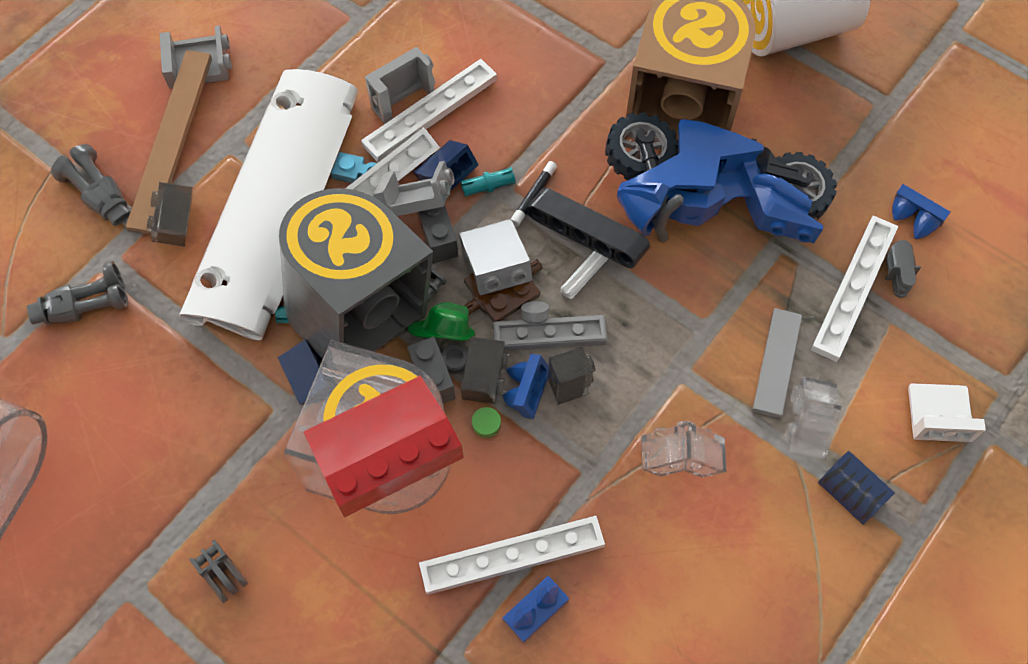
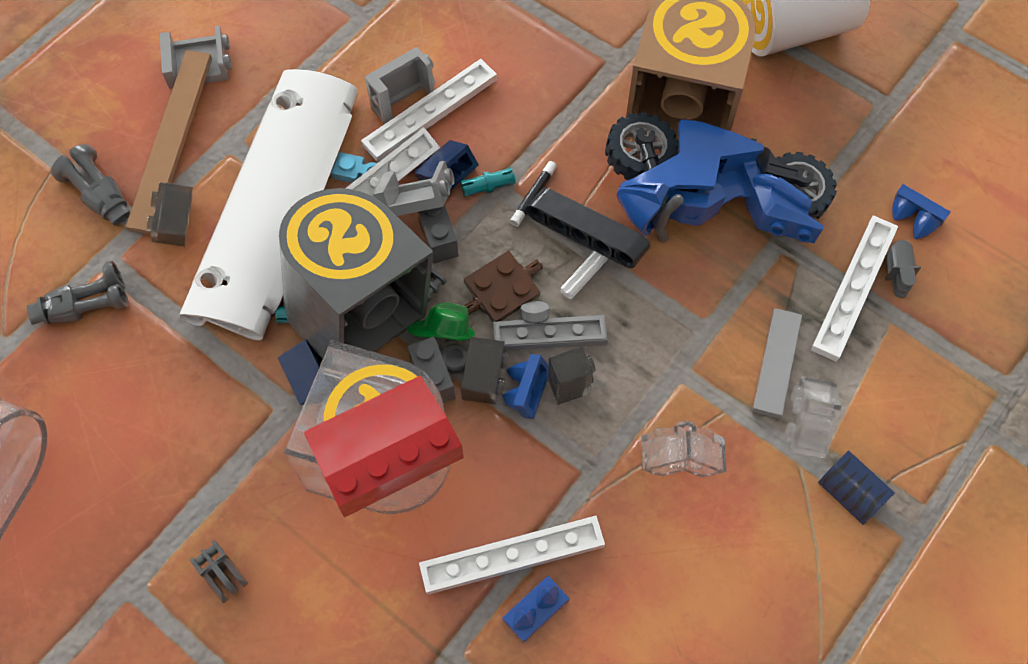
panel [459,219,532,295] -> none
bright green tile [472,407,501,438] -> none
white bracket [908,384,985,442] -> none

